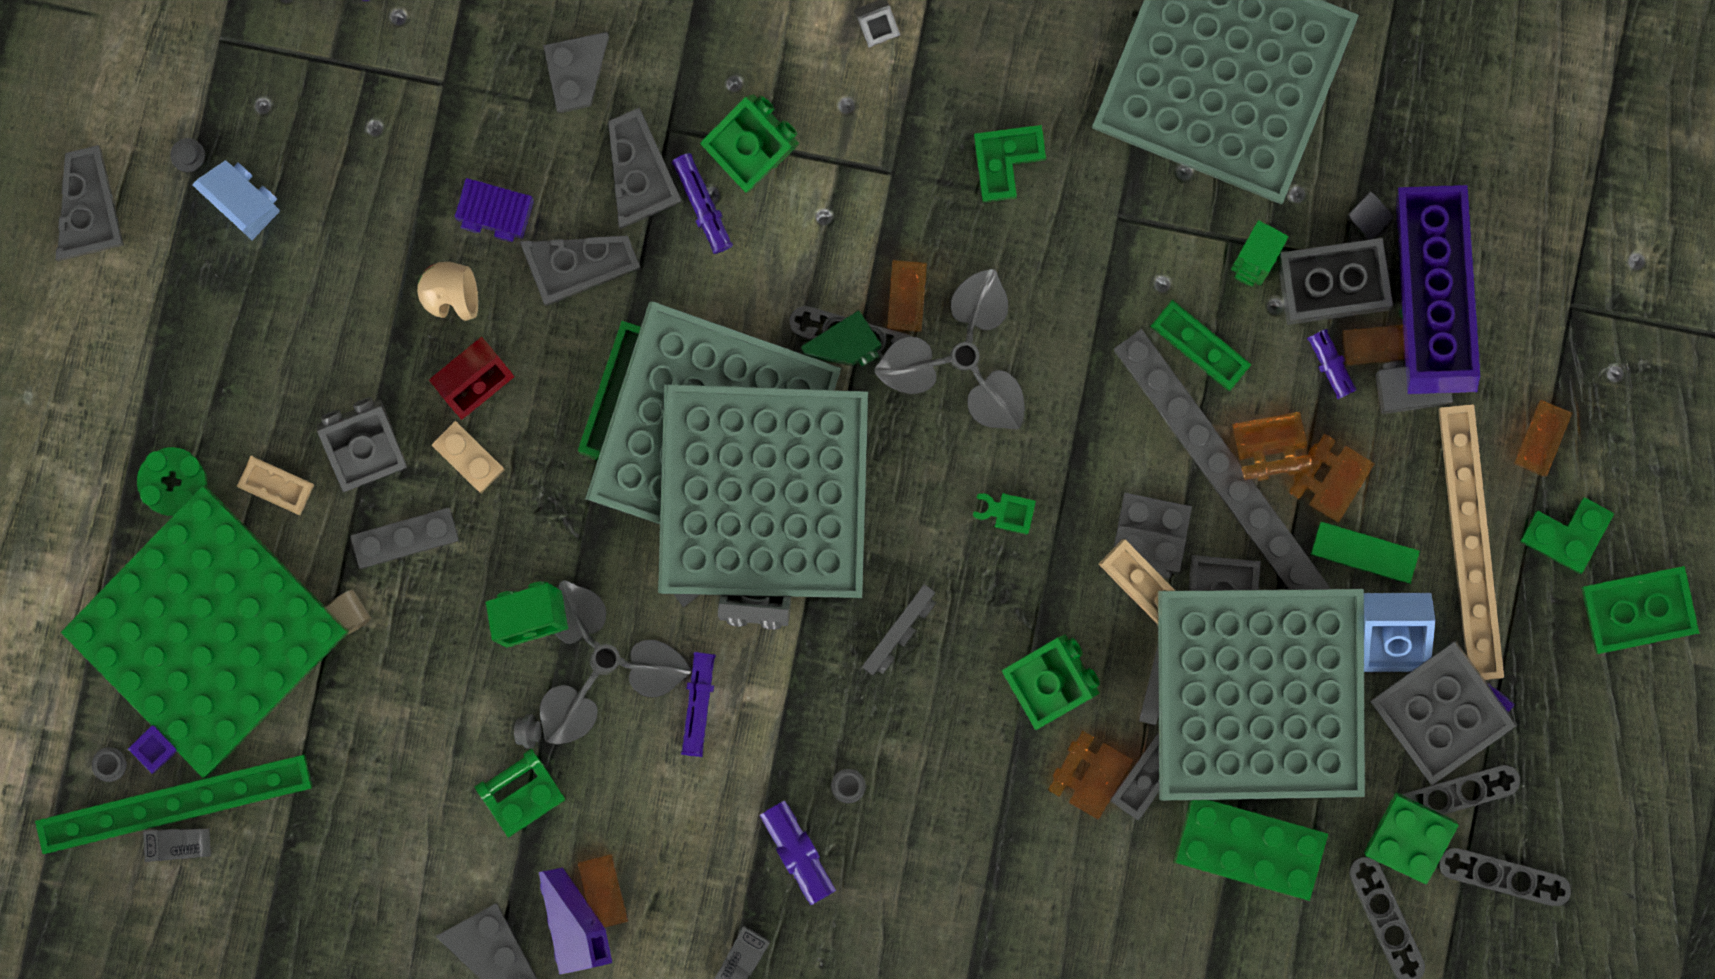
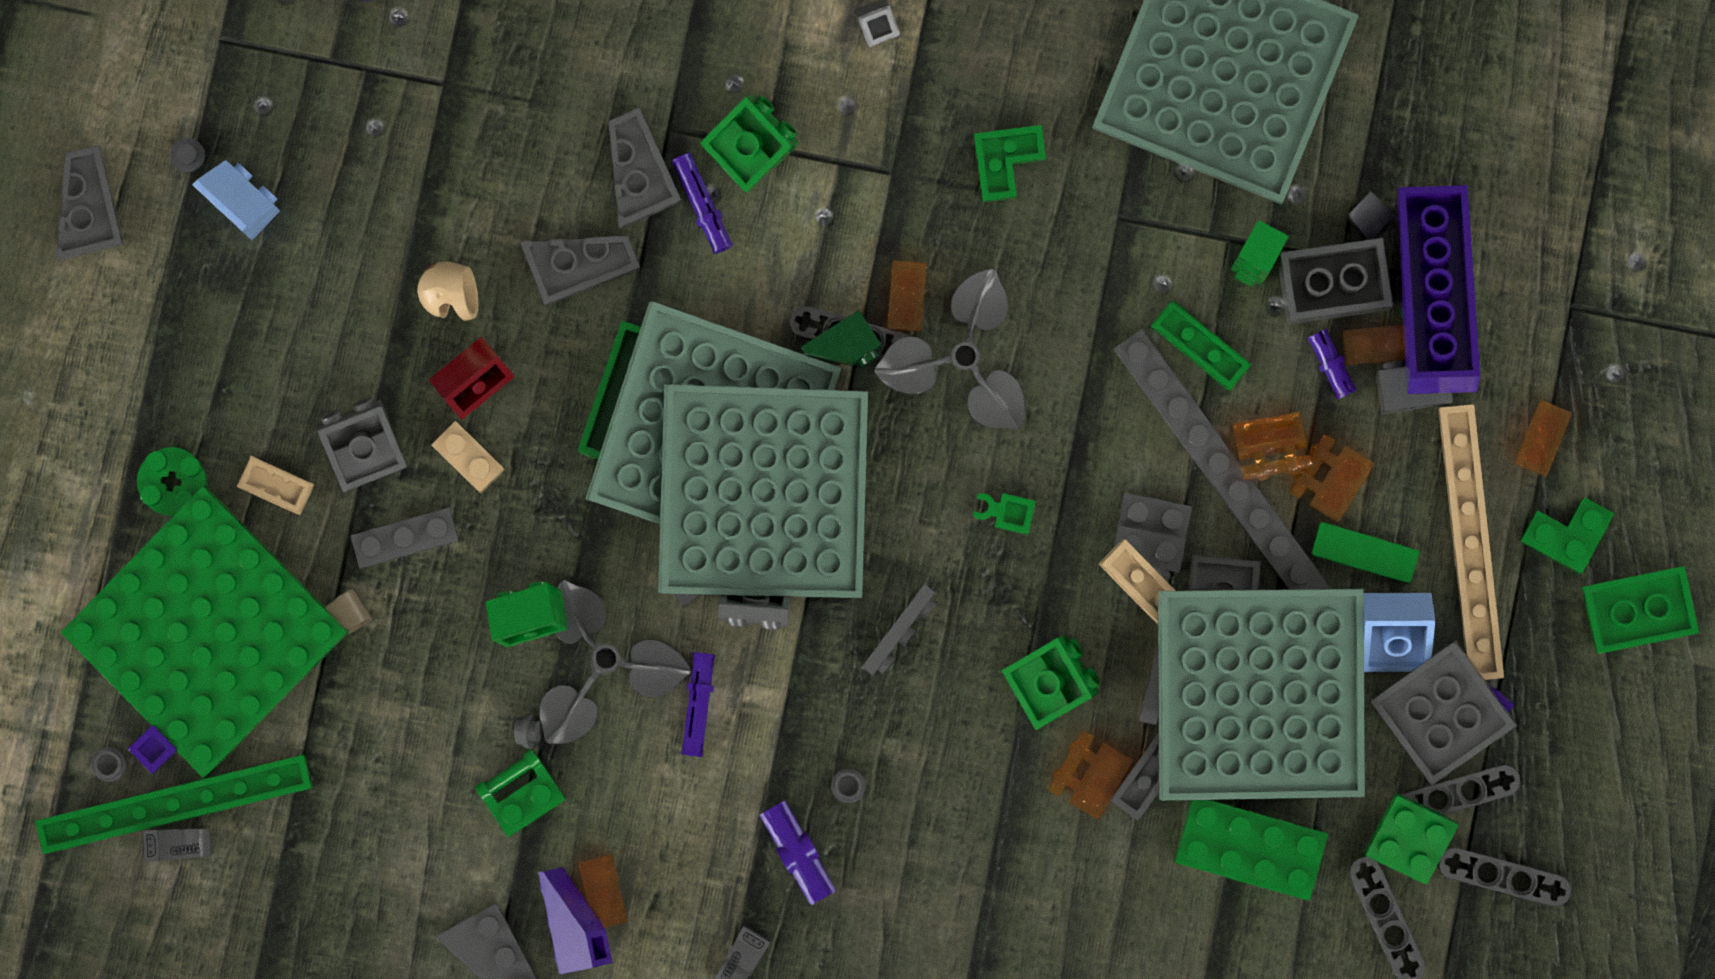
dark purple brick [455,178,534,243] -> none
dark grey wing [543,32,609,113] -> none

